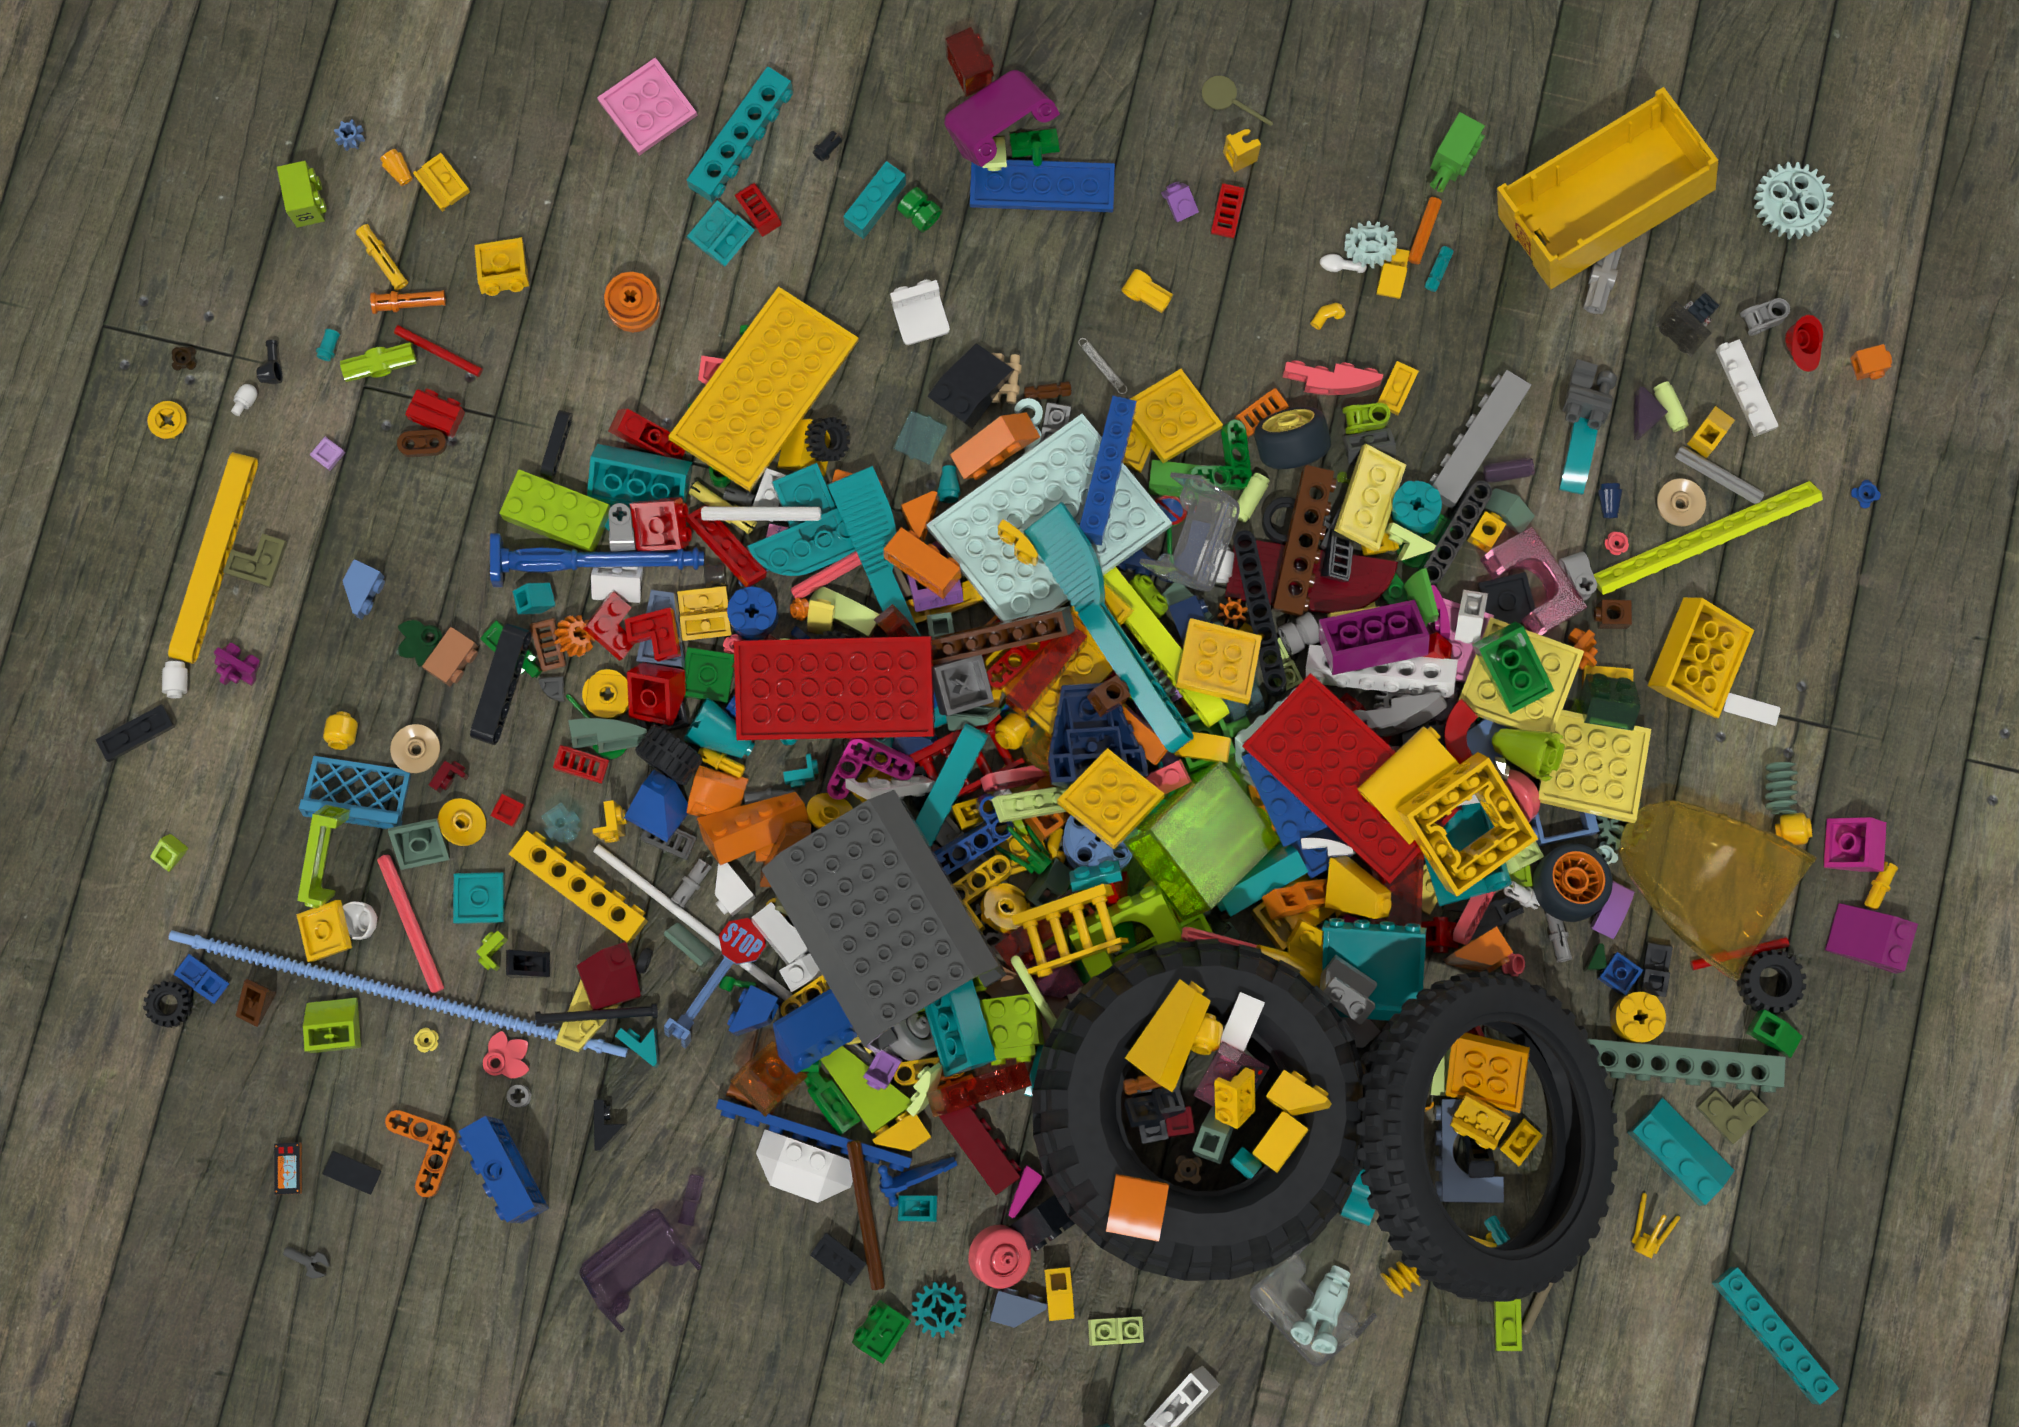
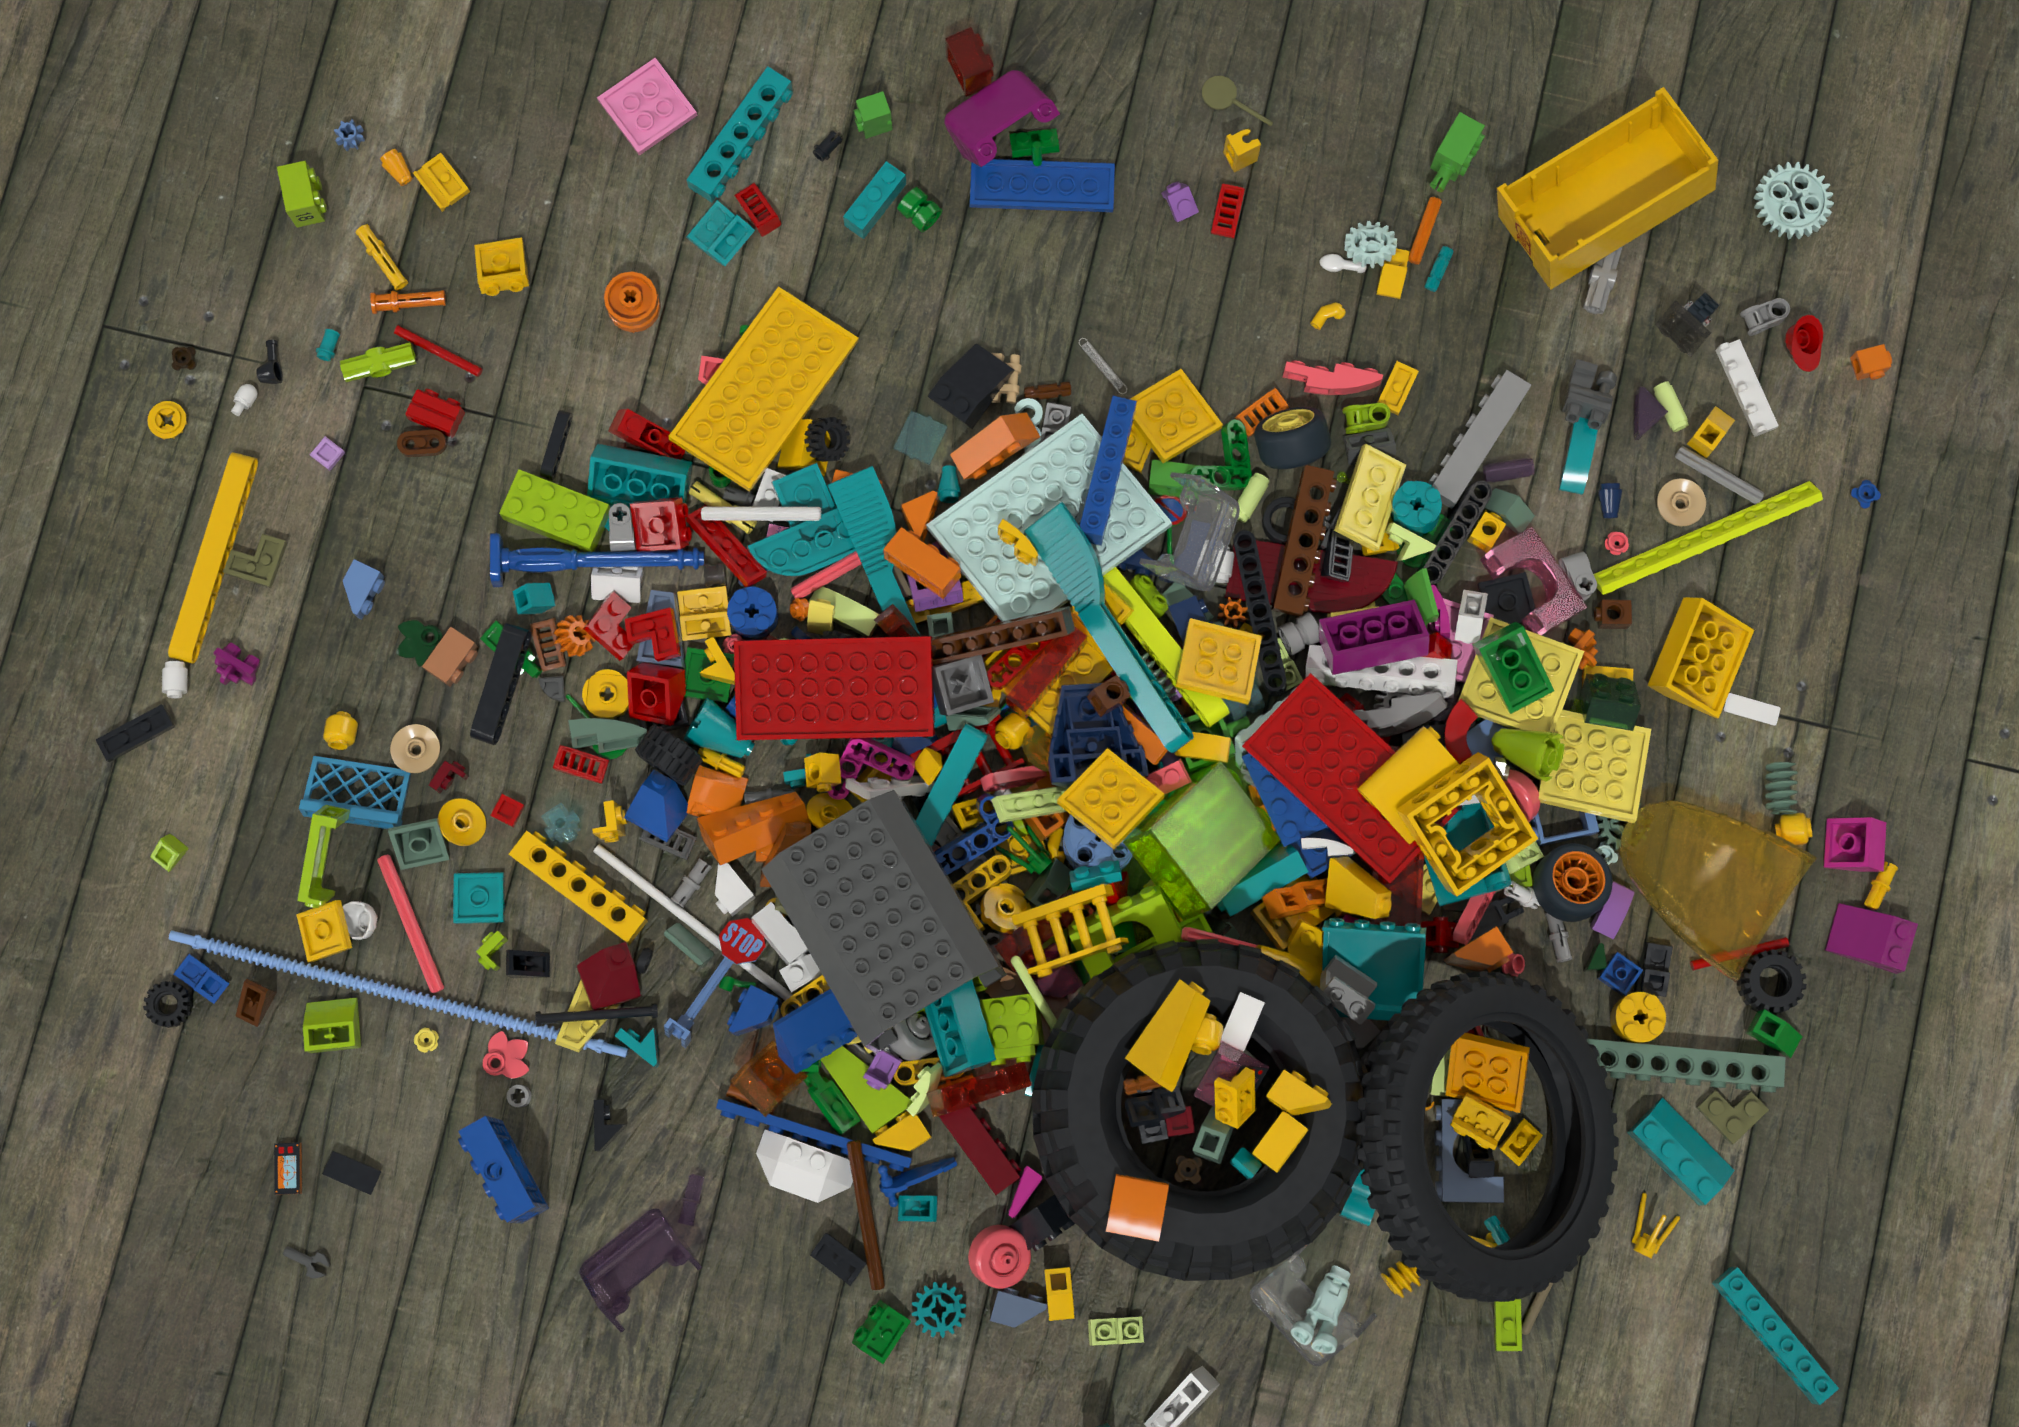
orange beam [385,1110,457,1198] -> none
white bracket [890,280,950,345] -> none
yellowish green slope [983,137,1007,171] -> none
yellow piece [1121,269,1173,313] -> none
none -> yellow slope [700,637,735,685]
none -> yellow brick [804,753,841,792]
none -> bright green brick [853,91,892,139]
none -> yellow slope [915,747,943,785]

